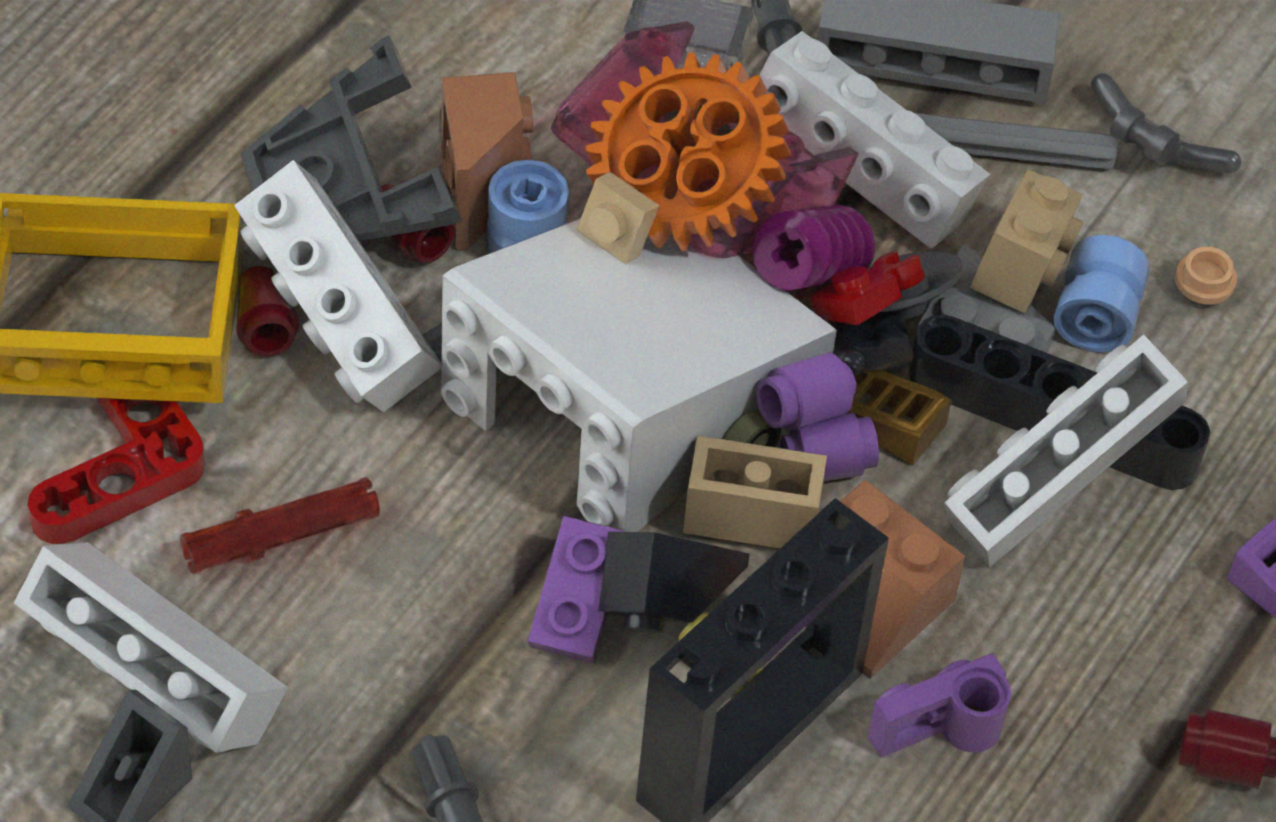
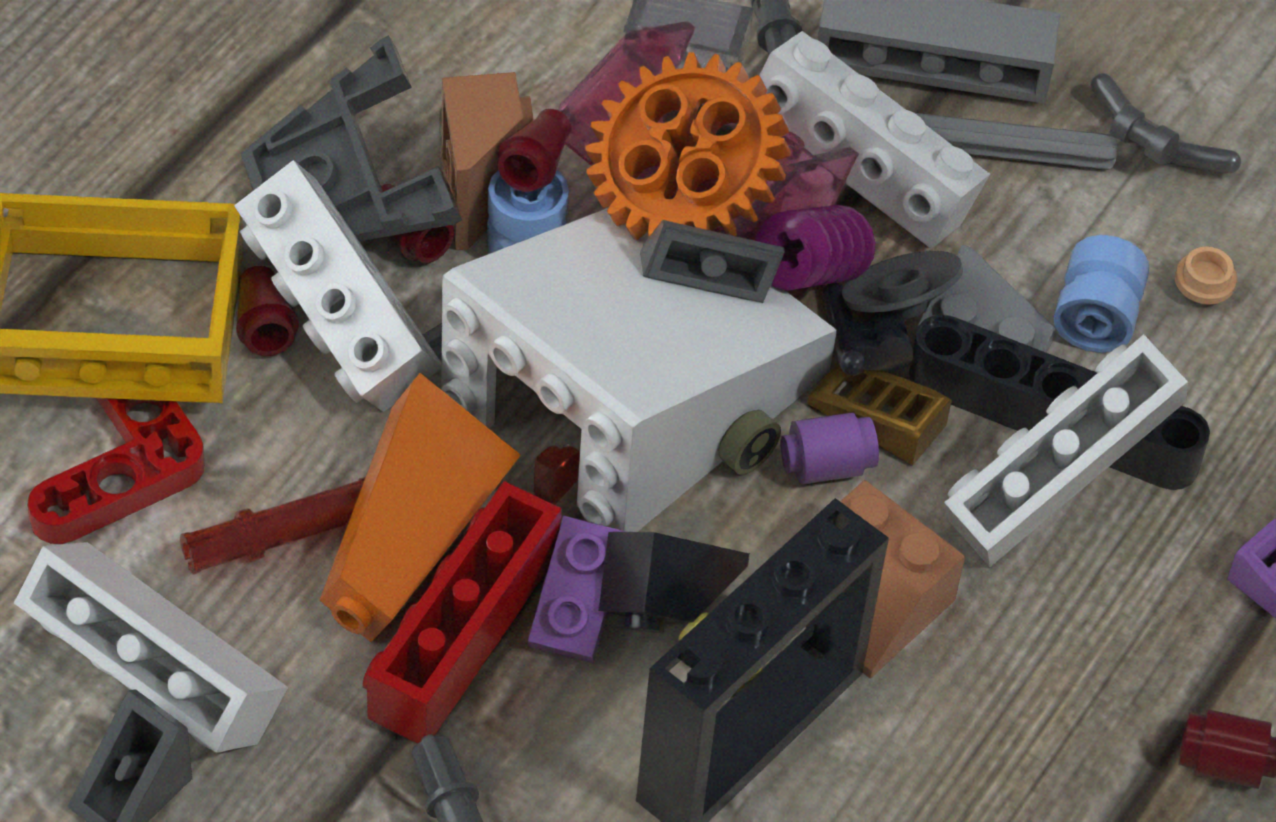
tan plate [577,172,660,264] -> none
tan brick [683,435,827,548] -> none
medium lavender brick [756,353,856,431] -> none
red plate [810,251,925,325] -> none
medium lavender plate [868,653,1011,757] -> none
tan brick [969,169,1084,314] -> none
none -> orange slope [319,373,521,642]
none -> red brick [363,481,562,744]
none -> dark red cone [498,109,572,192]
none -> clear red tile [533,444,580,505]
none -> dark grey slope [640,220,785,303]

